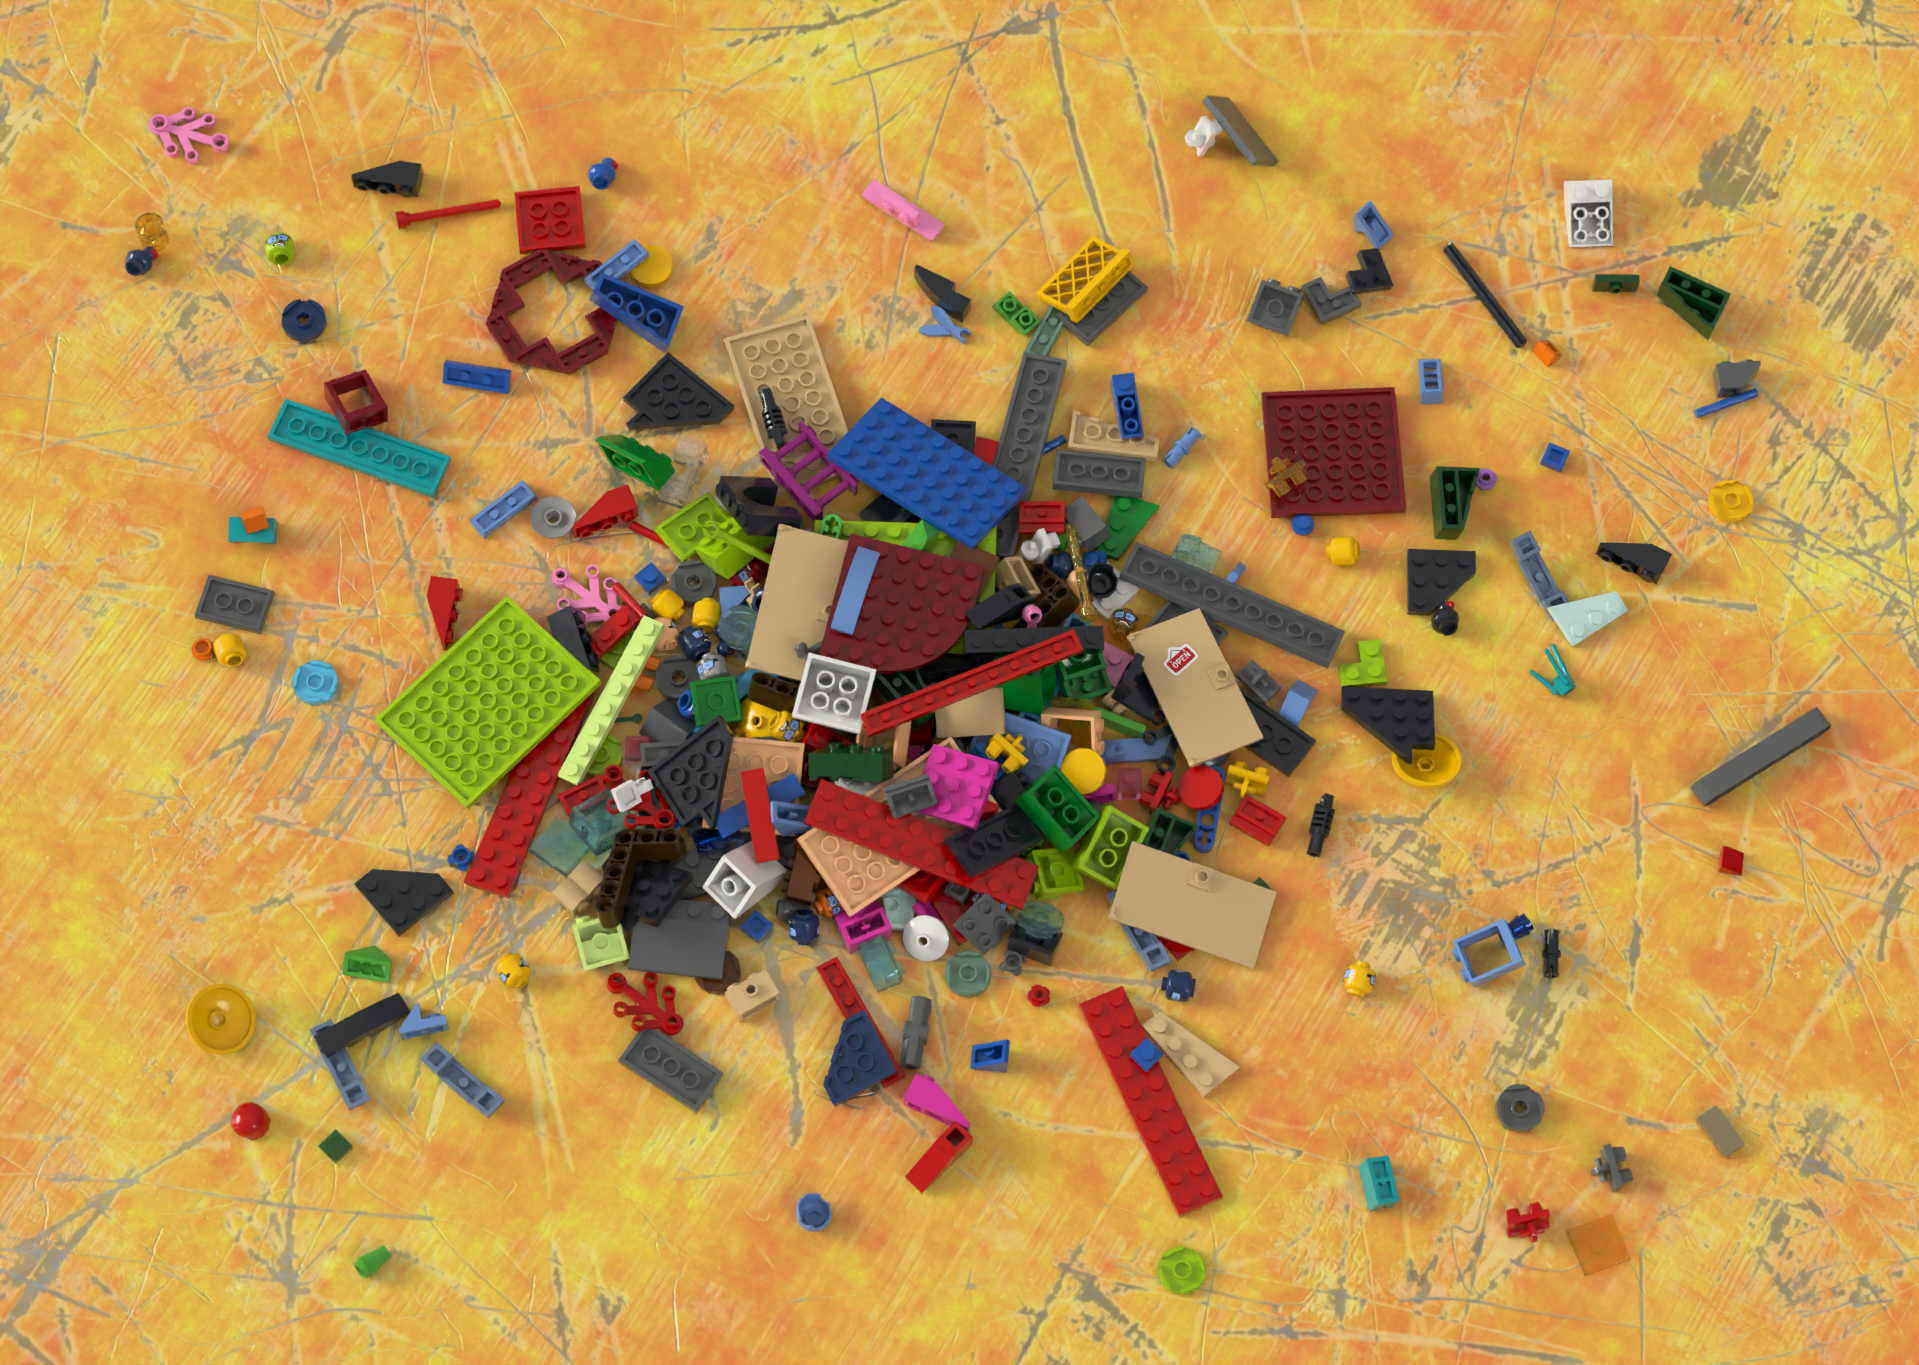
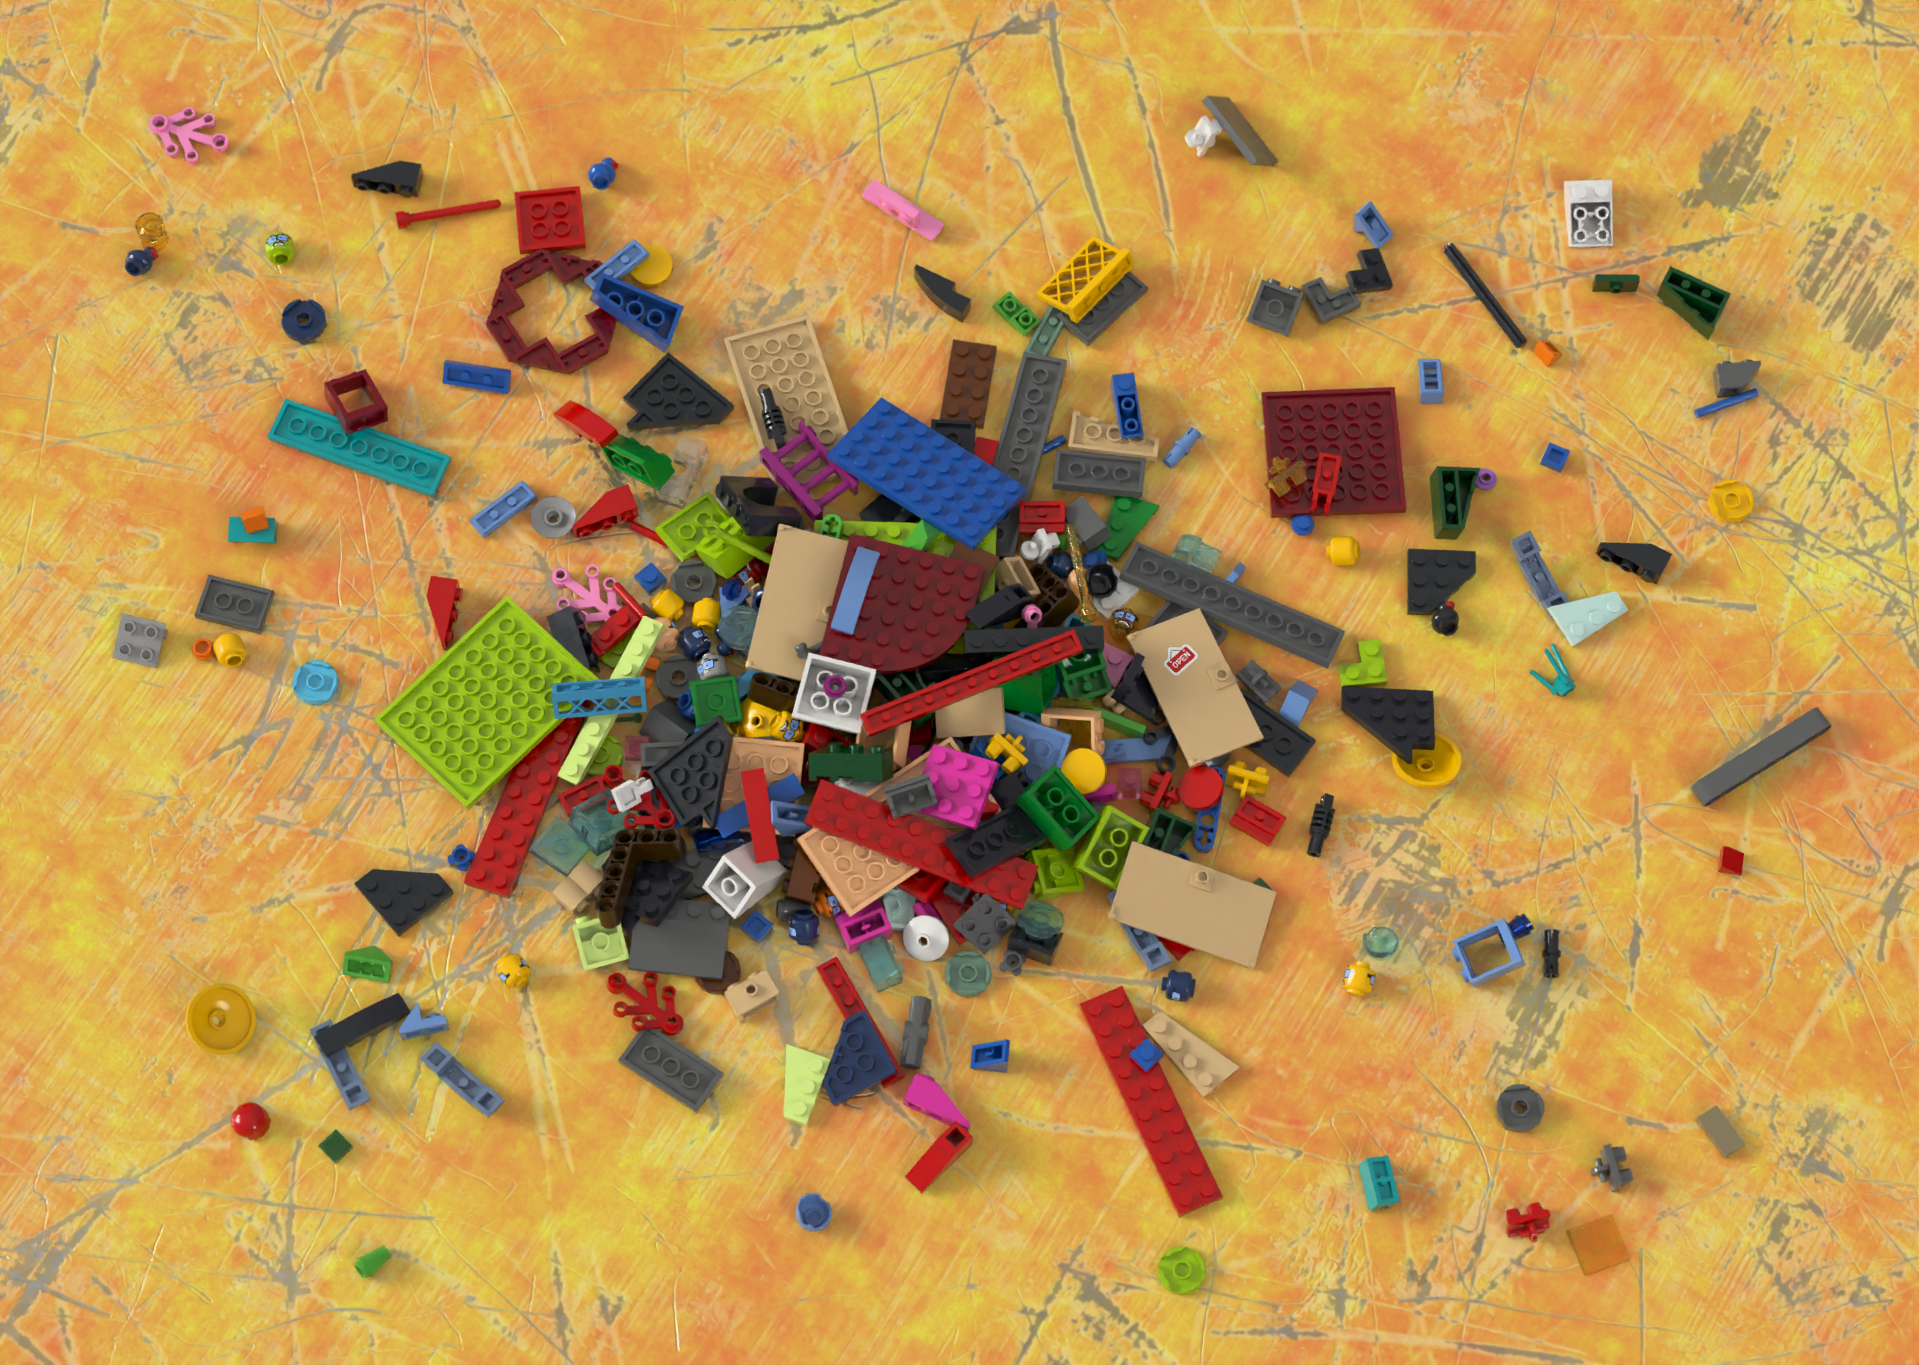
medium blue piece [919,305,971,344] -> none
red plate [1027,984,1050,1007] -> none
none -> light grey hinge [113,613,168,668]
none -> dark azure fence [552,676,647,719]
none -> red slope [553,400,619,448]
none -> clear blue plate [722,578,742,601]
none -> yellowish green wing [784,1044,831,1127]
none -> magenta plate [823,675,847,698]
none -> reddish brown plate [940,340,997,429]
none -> red hinge [1310,452,1342,515]
none -> clear light blue hair [1363,927,1399,961]

